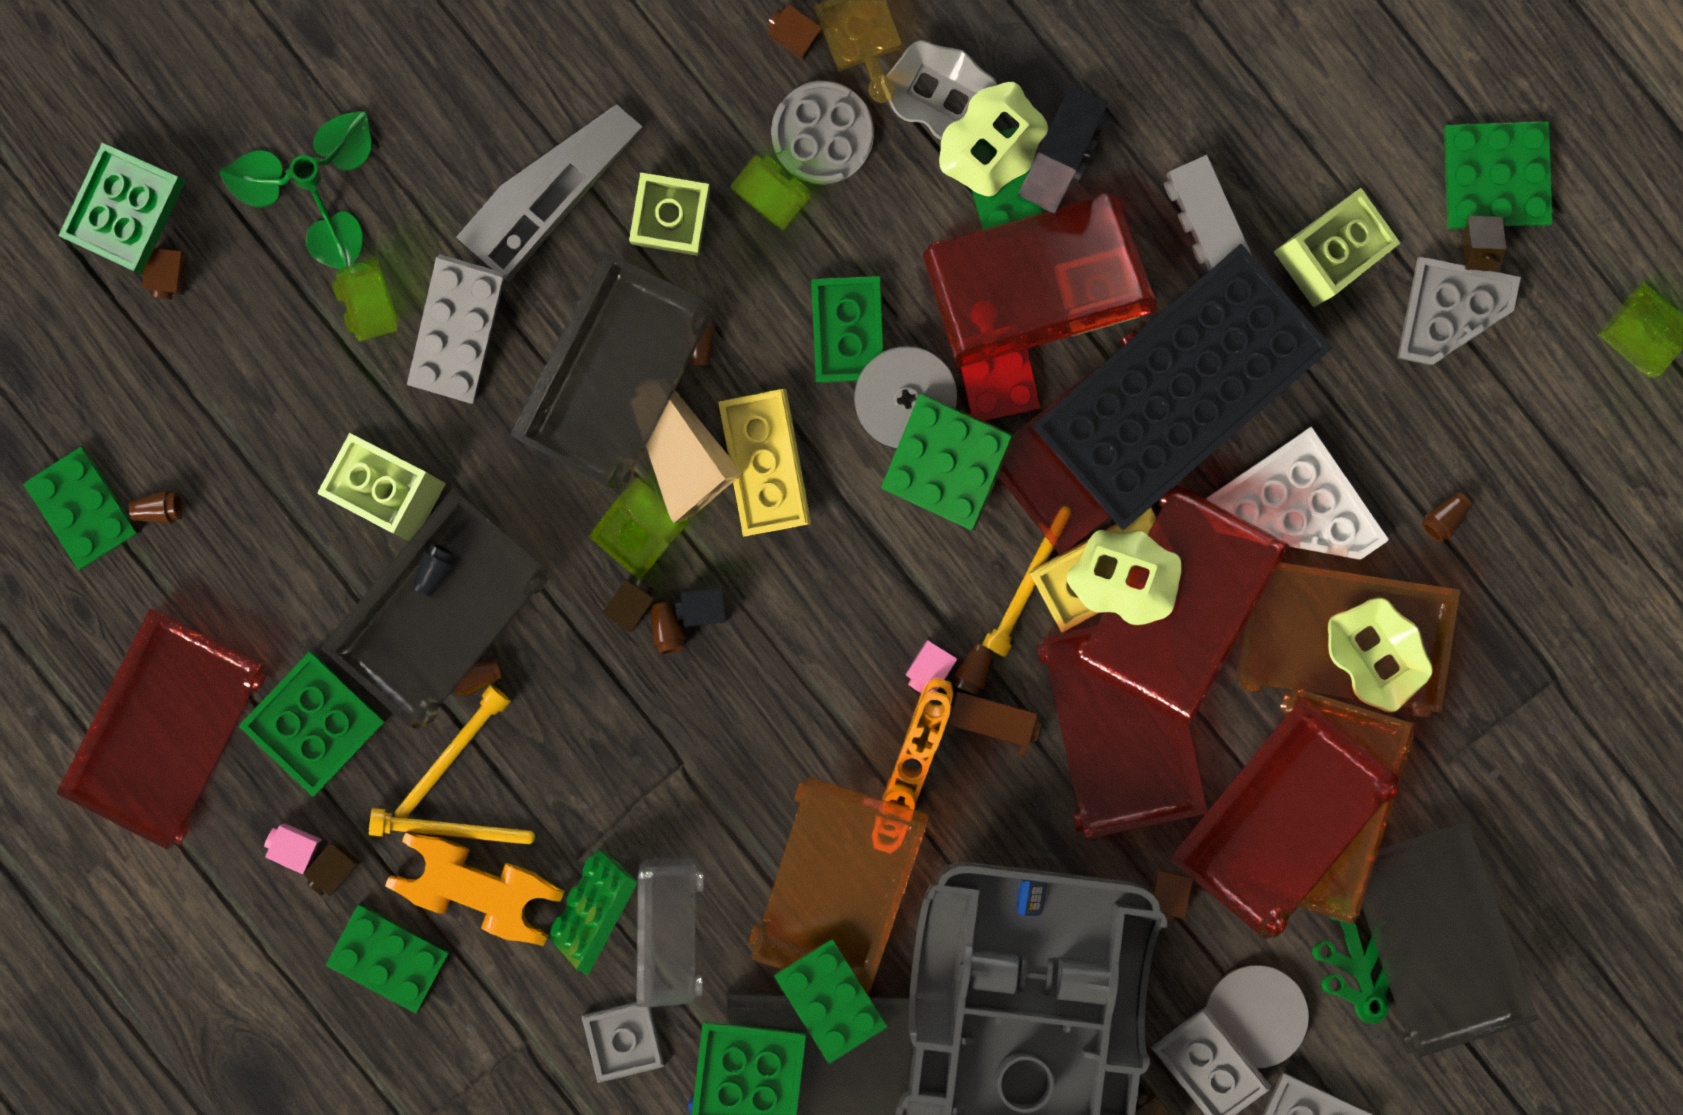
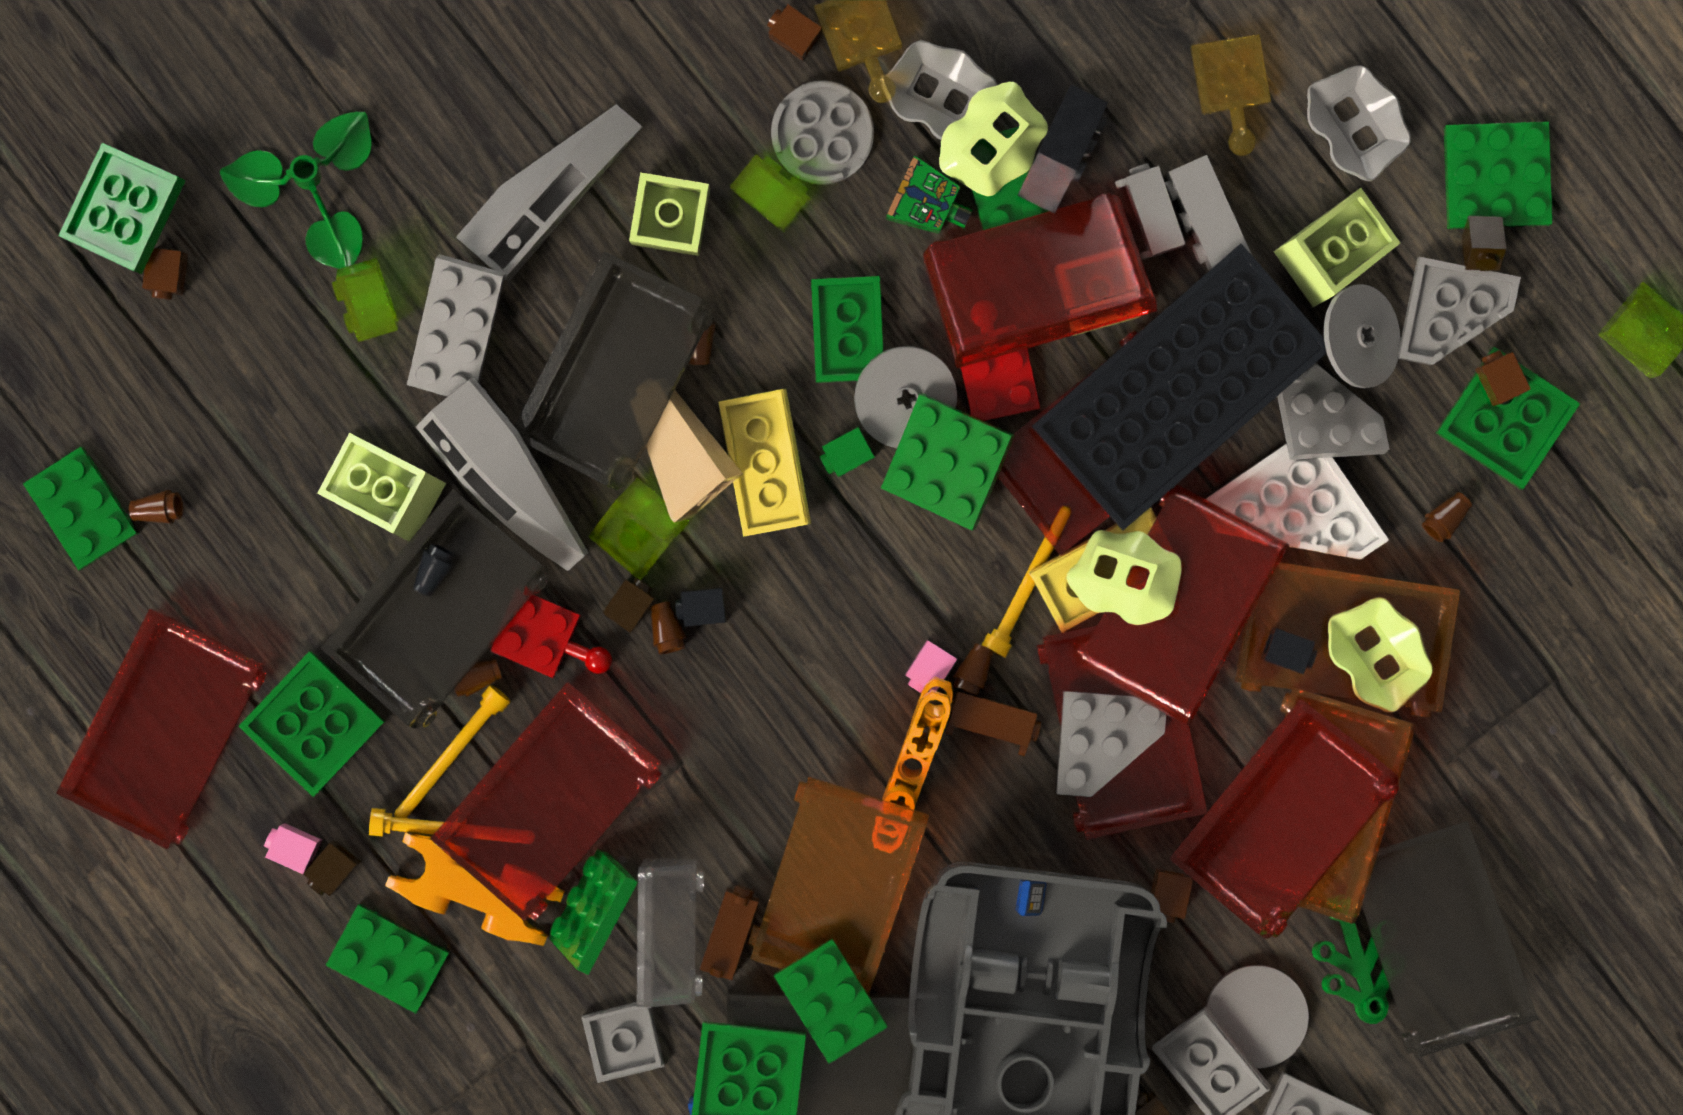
none -> light grey wedge [416,377,588,571]
none -> clear red windscreen [430,682,662,922]
none -> red plate [490,588,612,678]
none -> reddish brown brick [699,885,759,981]
none -> green brick [819,427,875,478]
none -> torso [886,156,972,234]
none -> light grey plate [1056,691,1167,797]
none -> light grey brick [1115,163,1185,260]
none -> clear yellow plate [1190,34,1271,156]
none -> black brick [1260,627,1317,675]
none -> light grey plate [1277,363,1389,460]
none -> light grey piece [1307,65,1411,181]
none -> light grey piece [1324,284,1401,388]
none -> green plate [1435,347,1580,490]
none -> reddish brown brick [1475,350,1531,406]

